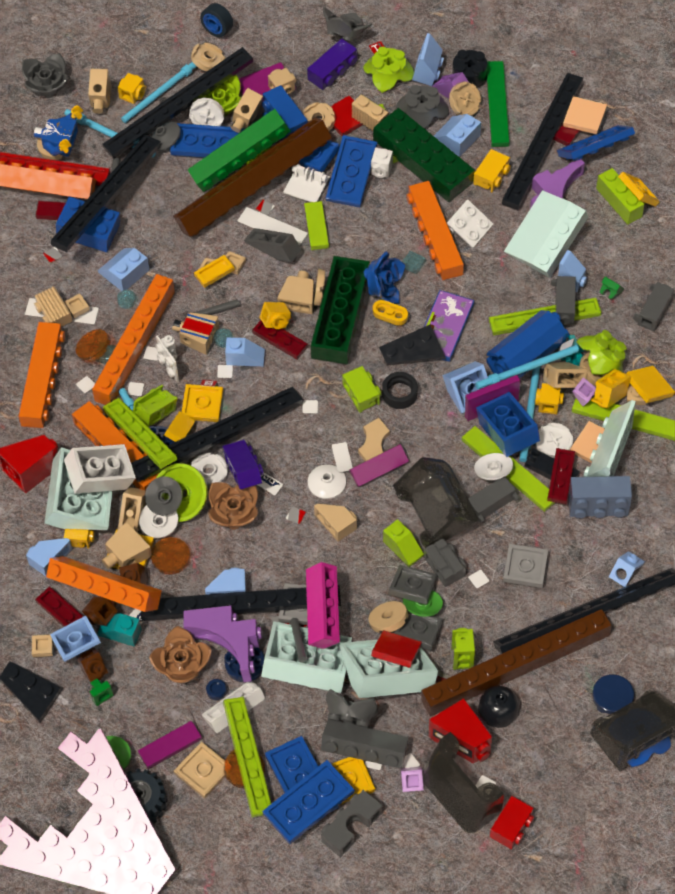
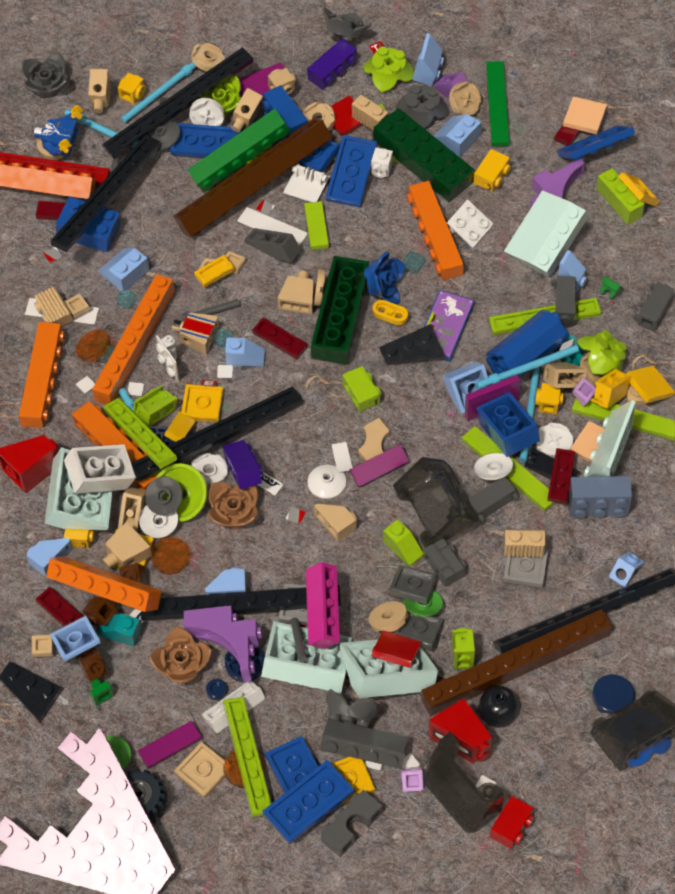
white sticker [143,346,159,361] -> none
black wheel [200,3,234,37] -> none
yellow brick [260,302,291,329] -> none
white sticker [303,400,318,413] -> none
black tyre [382,372,418,409] -> none
black brick [452,50,487,88] -> none
white sticker [468,570,489,588] -> none
black plate [502,73,583,210] -> none
none -> tan brick [504,529,545,558]

